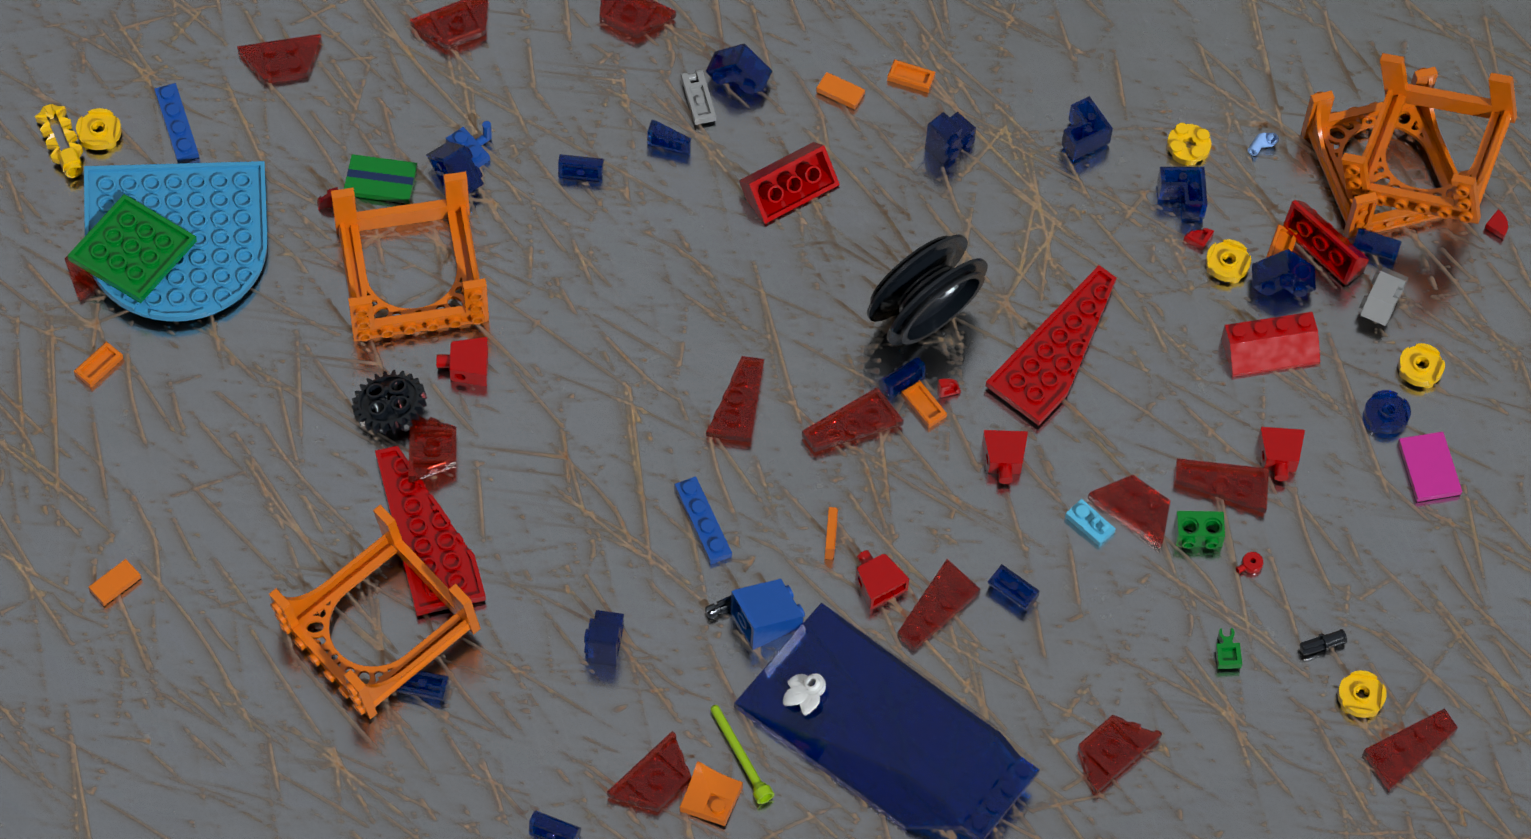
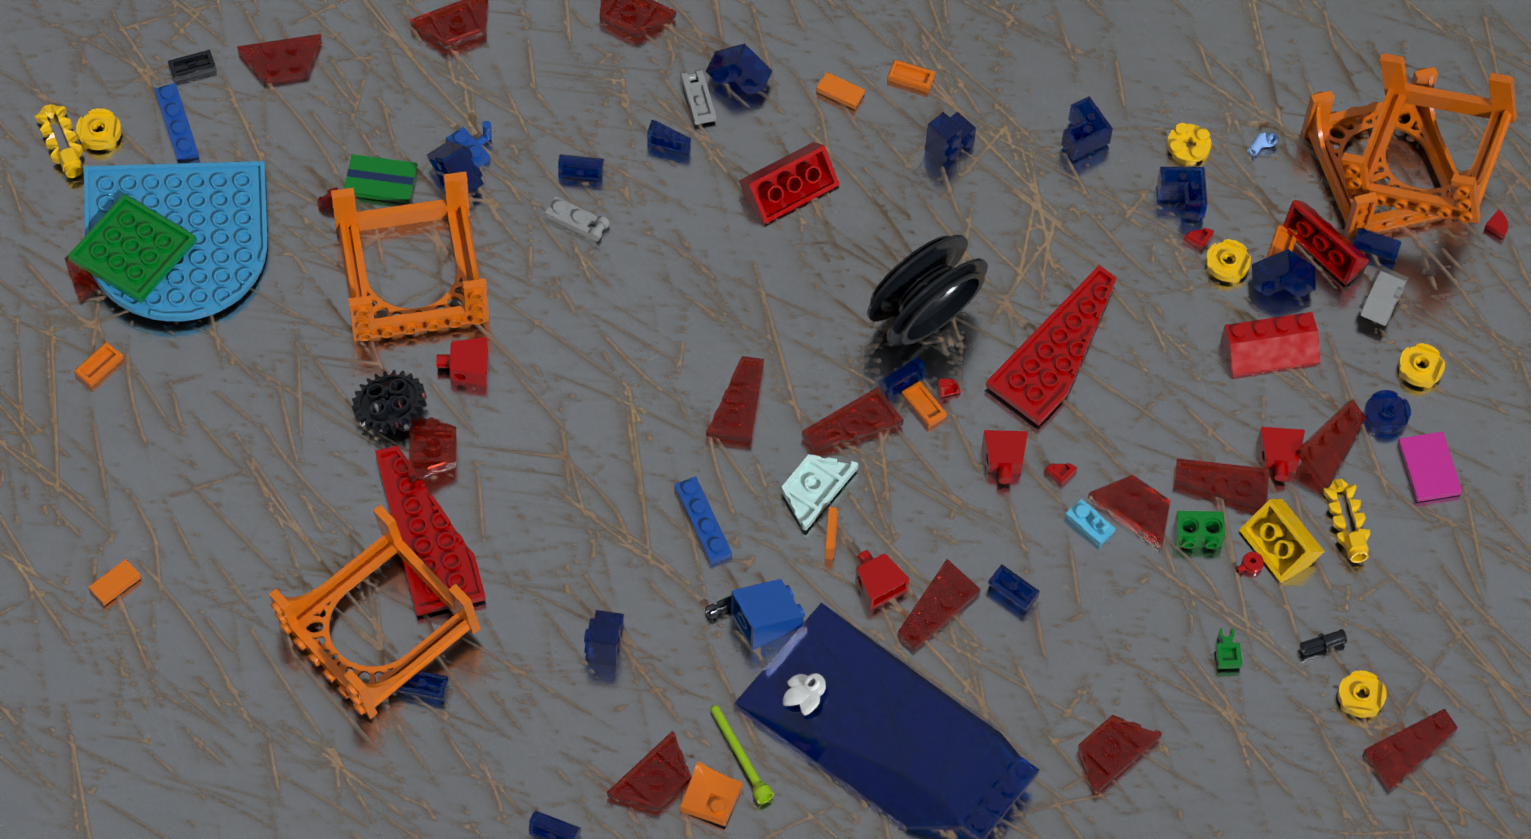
none -> black tile [168,50,217,82]
none -> light grey plate [545,196,610,241]
none -> light aqua wing [781,454,858,531]
none -> red tile [1044,463,1077,486]
none -> yellow slope [1239,499,1325,583]
none -> clear red wing [1295,399,1366,489]
none -> yellow sword [1323,479,1370,563]

